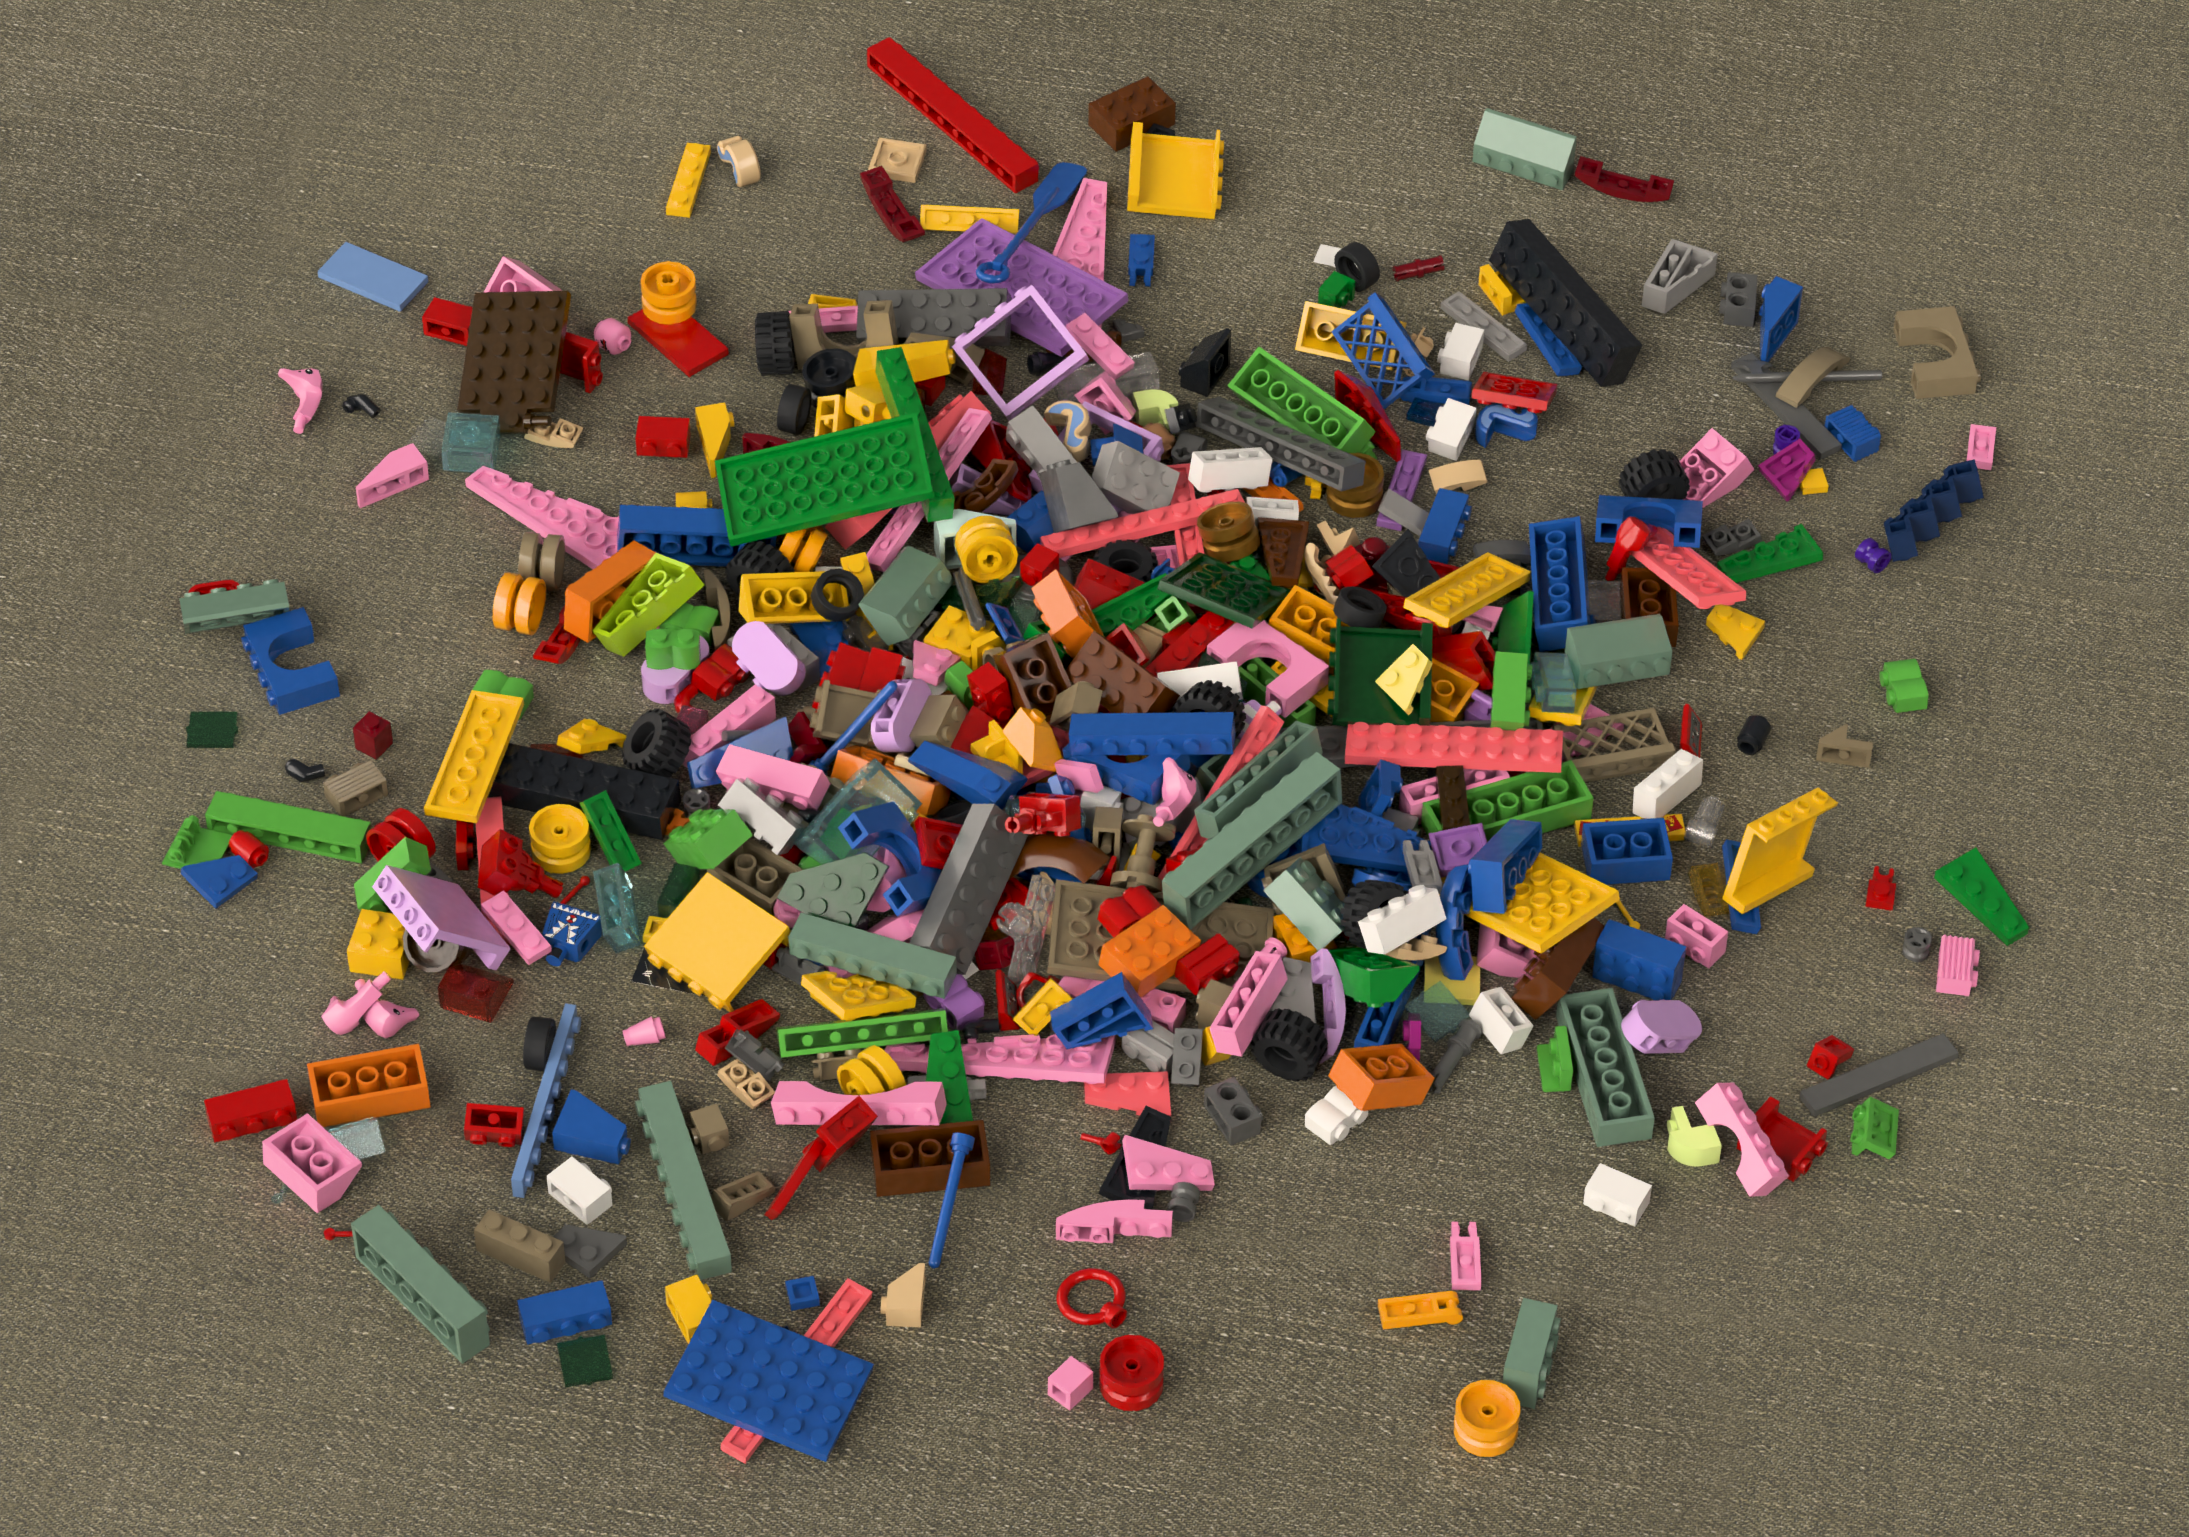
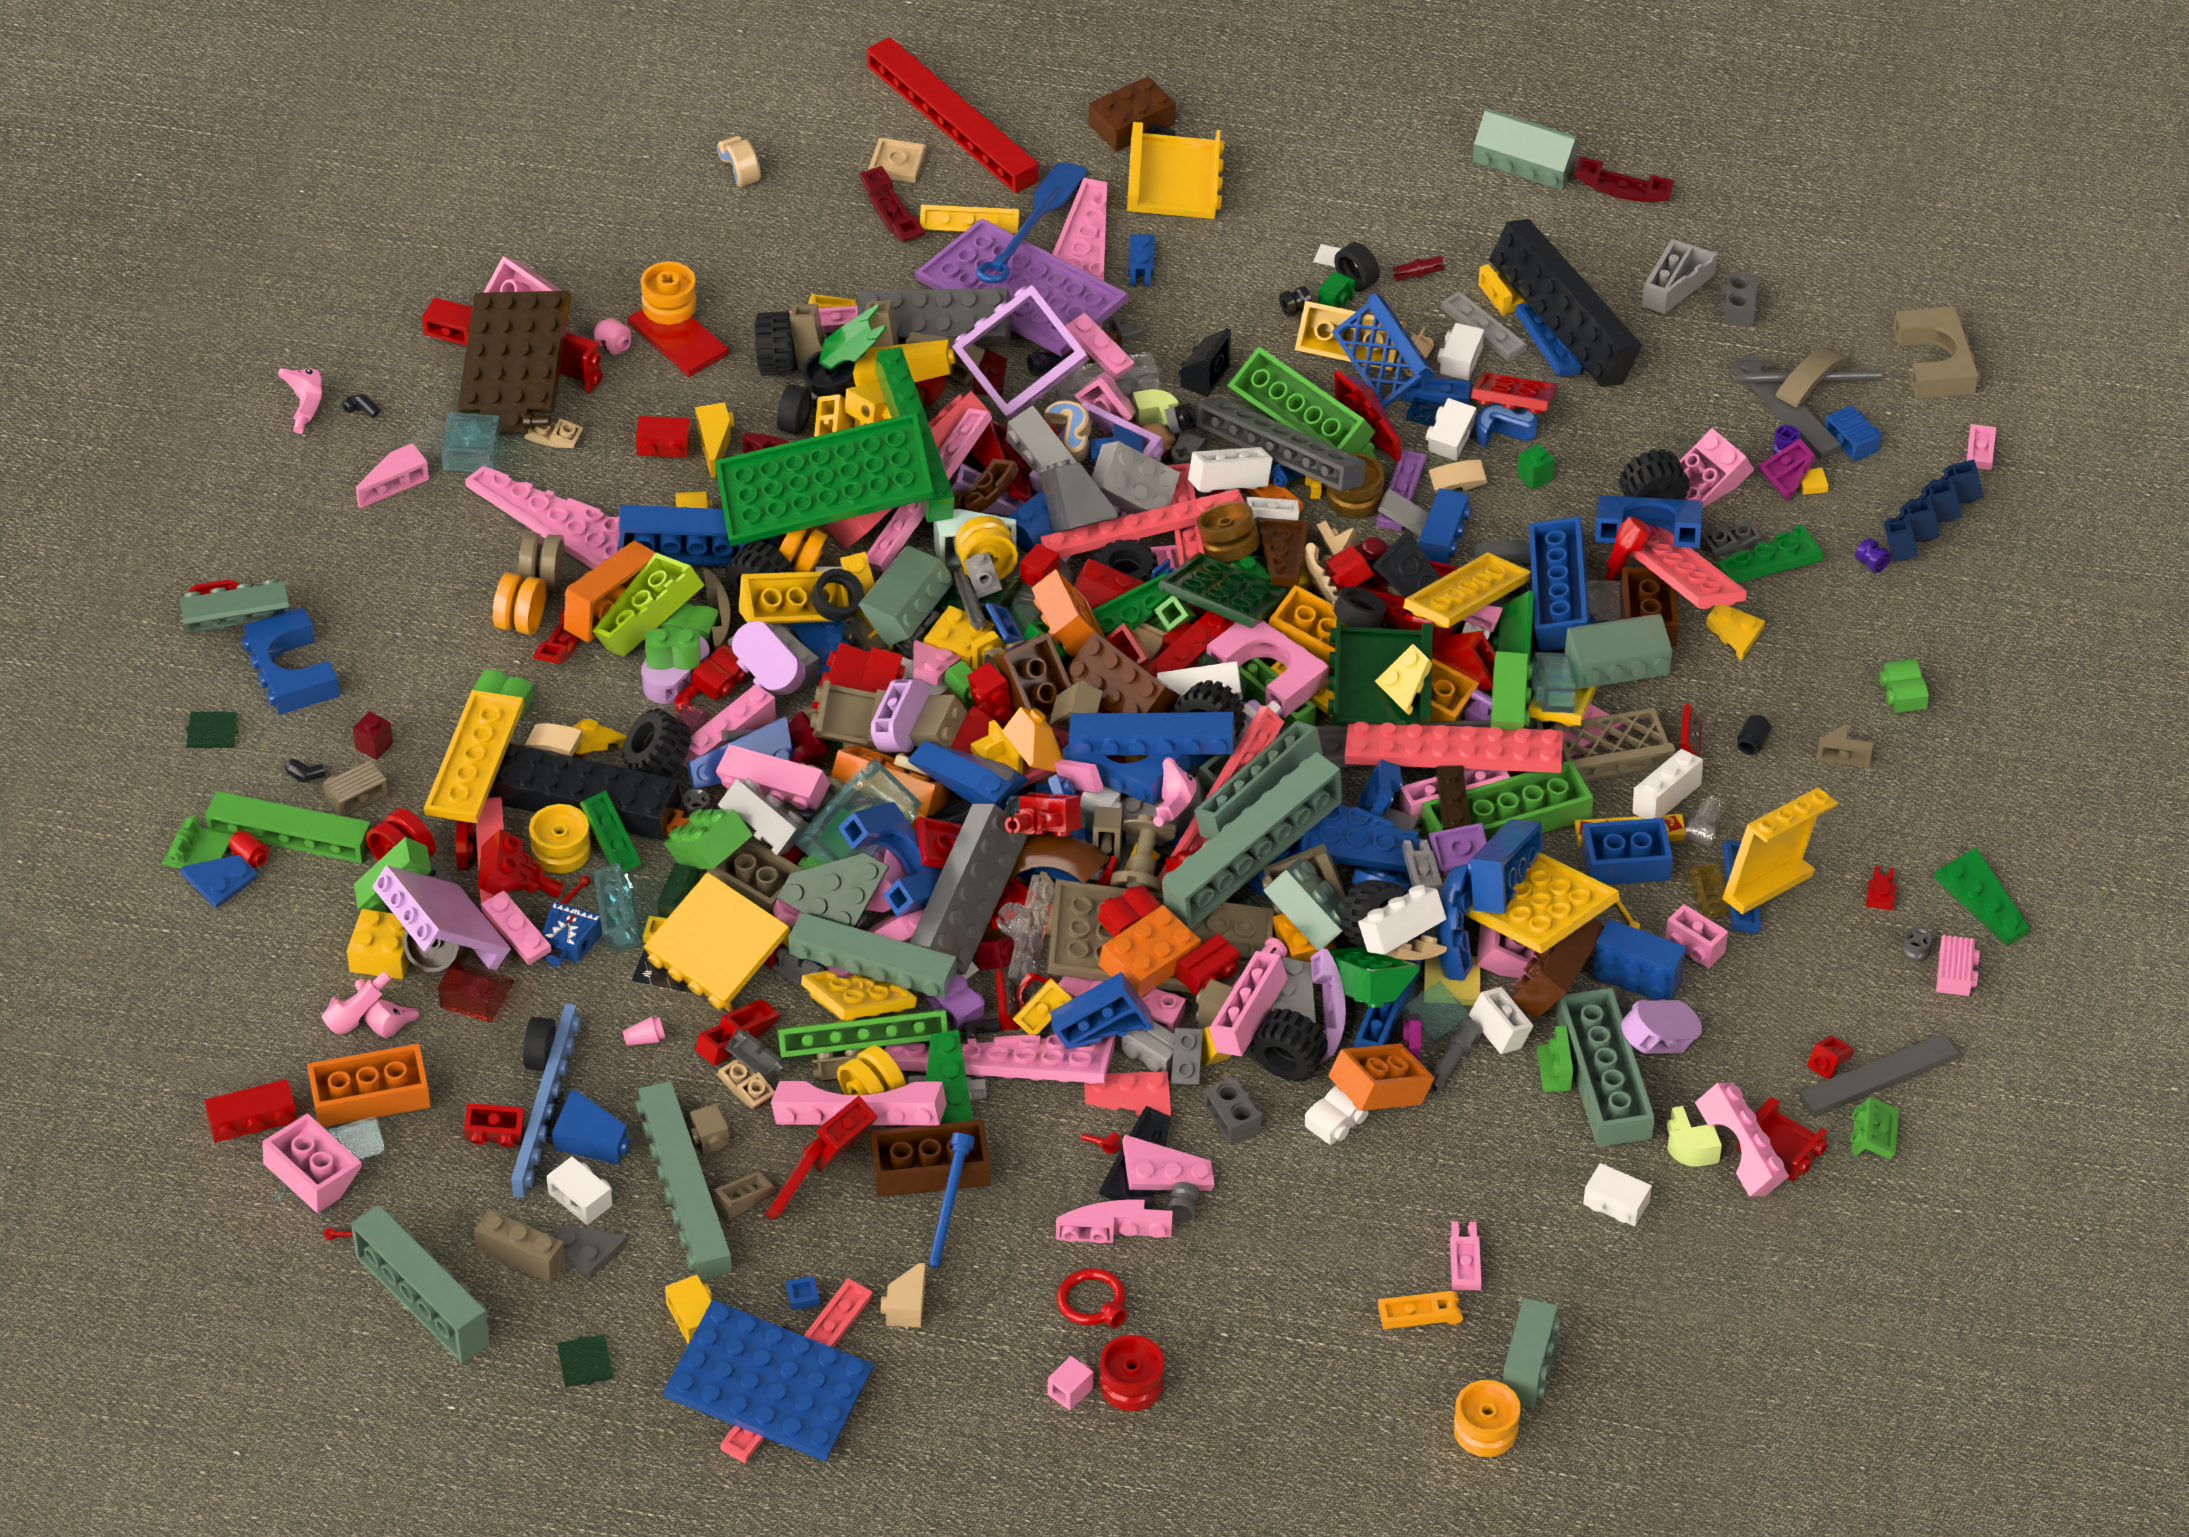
medium blue tile [318,242,428,312] -> none
blue brick [517,1280,612,1345] -> none
yellow plate [666,142,711,218] -> none
blue piece [808,681,898,776] -> none
blue slope [1759,276,1803,362] -> none
none -> tan slope [524,723,583,756]
none -> shield [819,305,887,370]
none -> light grey brick [964,552,1003,599]
none -> black wheel [1279,286,1312,316]
none -> green brick [1517,444,1555,490]

